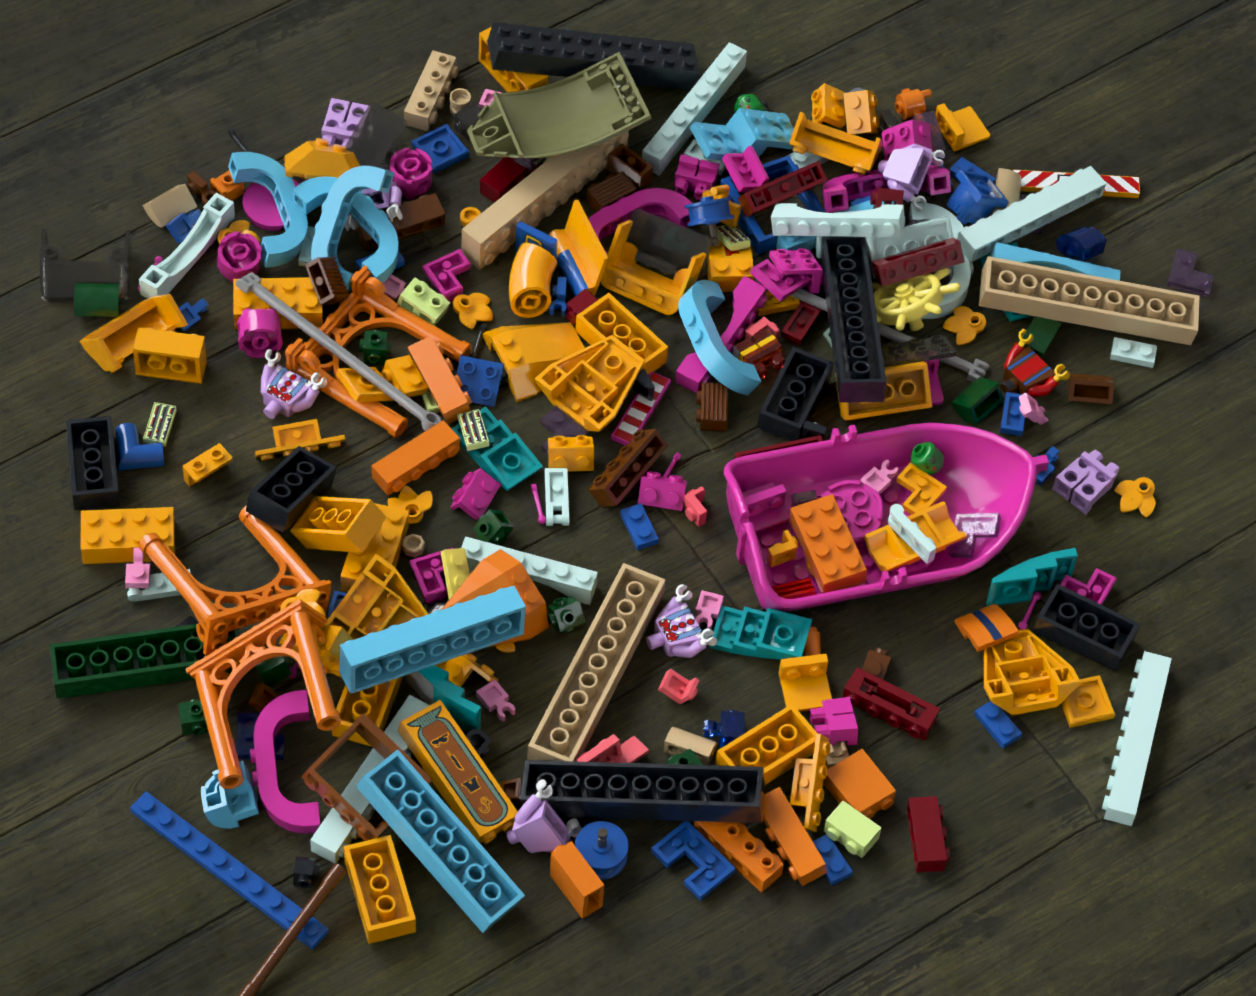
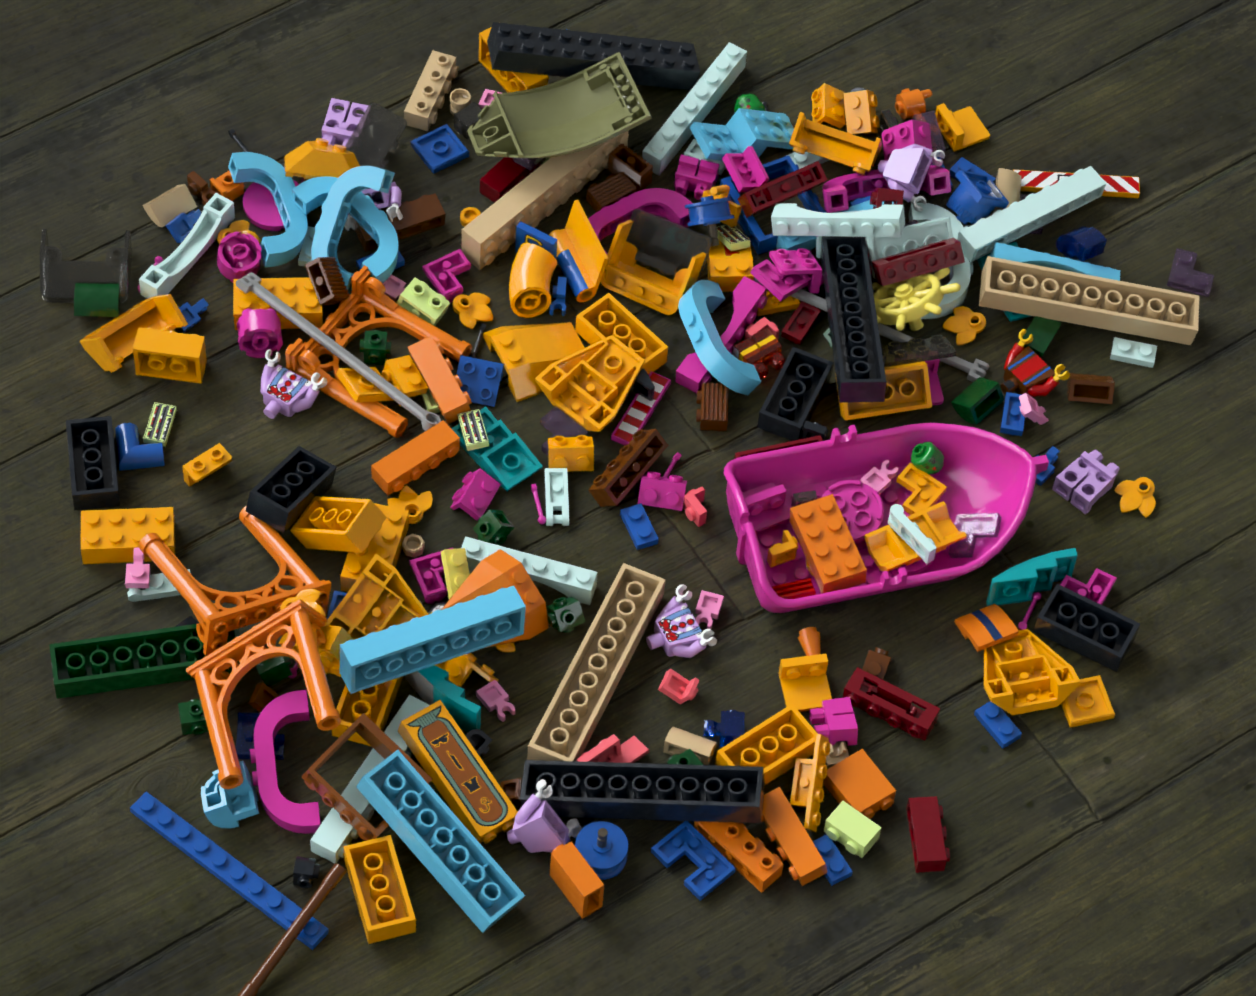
light orange bracket [255,419,345,461] -> none
dark pink brick [389,148,432,200] -> none
dark red brick [566,289,598,325] -> none
teal slope [709,605,812,660] -> none
light aqua brick [1102,651,1172,826] -> none

